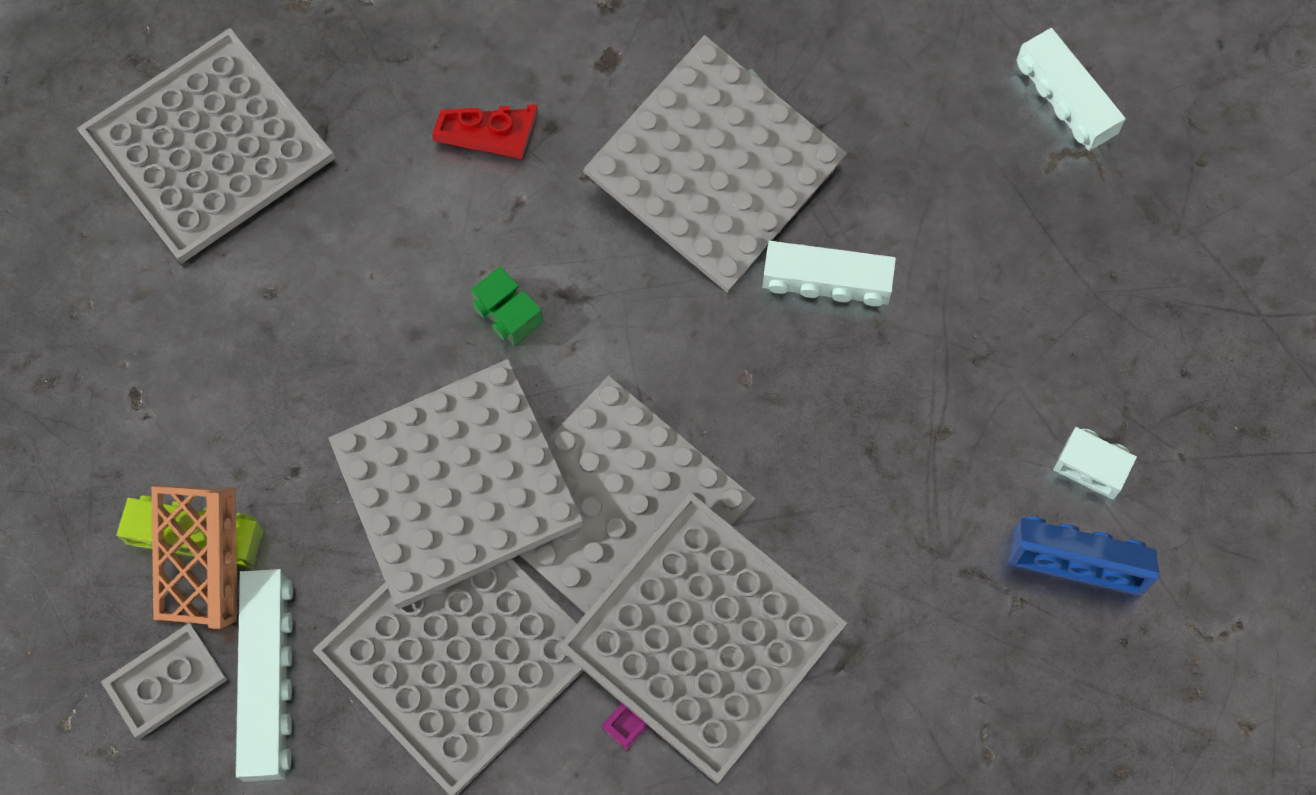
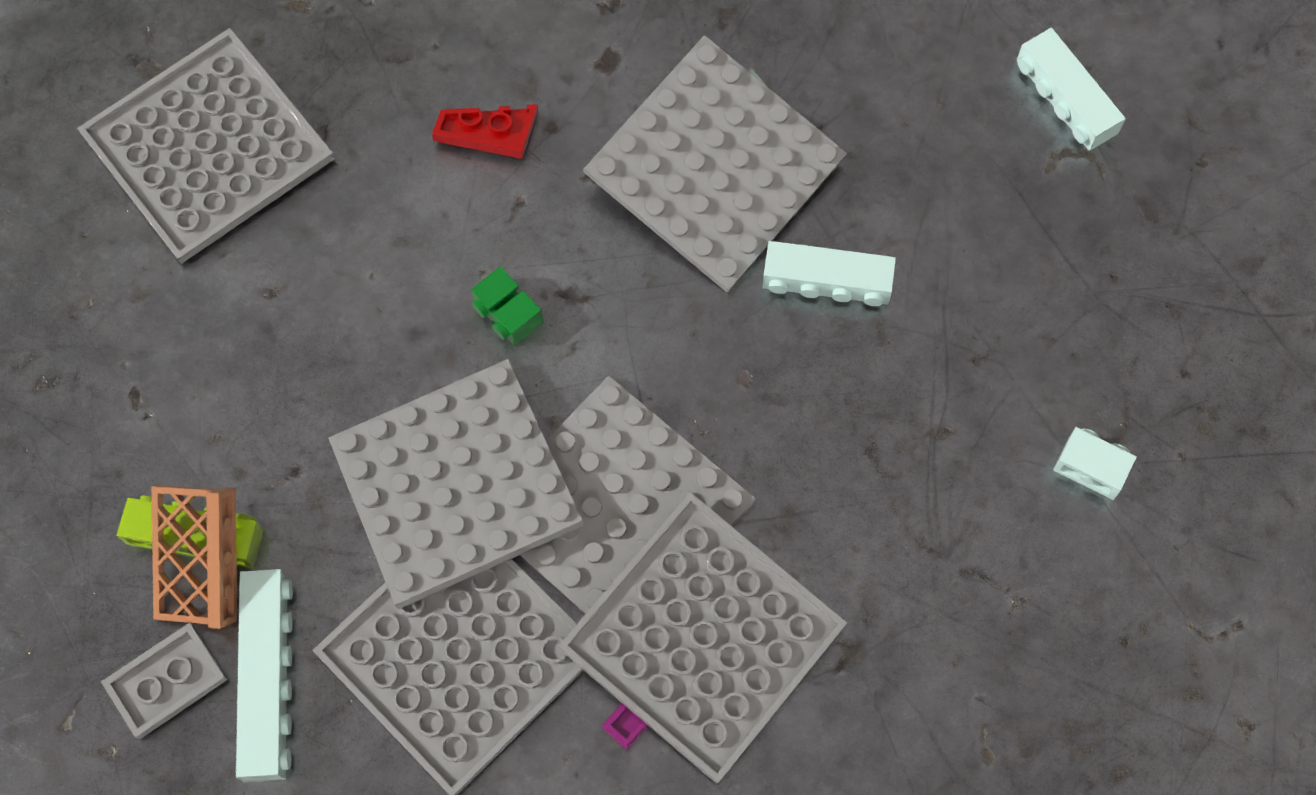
blue slope [1008,516,1159,596] -> none

